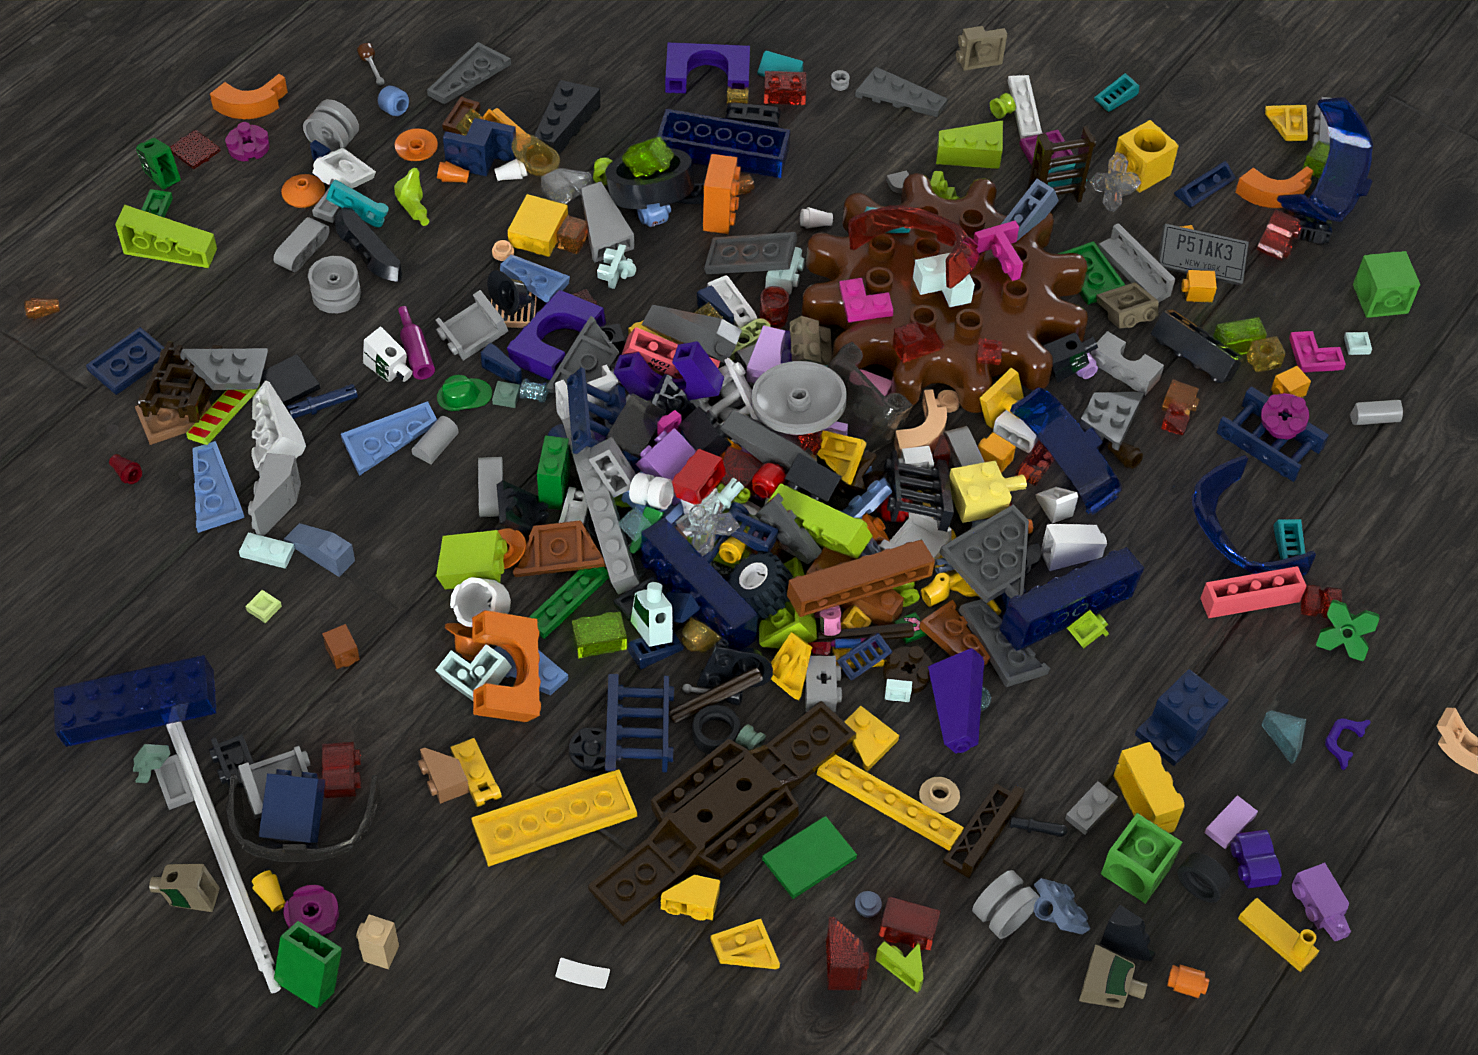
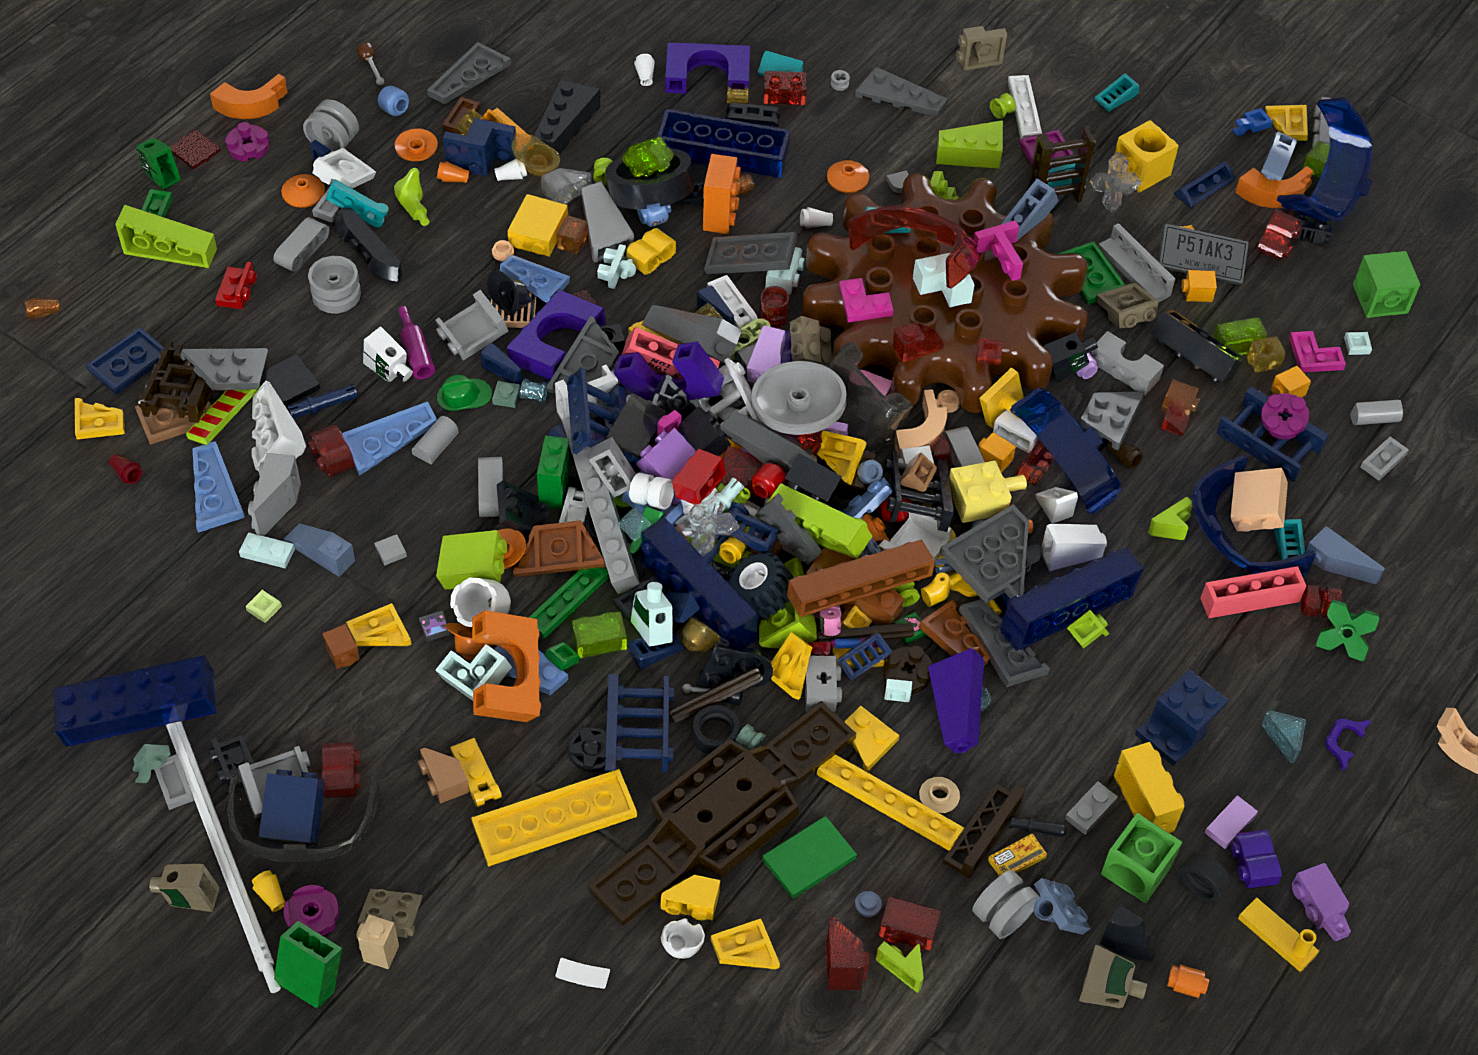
none -> yellow wing [75,398,125,439]
none -> red bracket [215,262,257,309]
none -> clear red brick [308,424,355,477]
none -> yellow wing [346,603,412,646]
none -> dark tan hinge [358,889,423,938]
none -> light grey tile [374,534,407,566]
none -> dark grey tile [419,611,450,642]
none -> green tile [545,642,581,671]
none -> yellow brick [626,228,676,275]
none -> white cone [634,54,655,86]
none -> white hair [661,918,705,959]
none -> orange dish [827,160,869,193]
none -> sand blue tile [858,460,883,484]
none -> medium nougat slope [900,452,937,492]
none -> tile [988,834,1047,876]
none -> lime slope [1148,497,1193,540]
none -> light nougat brick [1230,468,1288,532]
none -> blue plate [1232,108,1273,136]
none -> sand blue slope [1261,131,1297,181]
none -> sand blue slope [1305,526,1385,584]
none -> light grey plate [1360,437,1409,481]

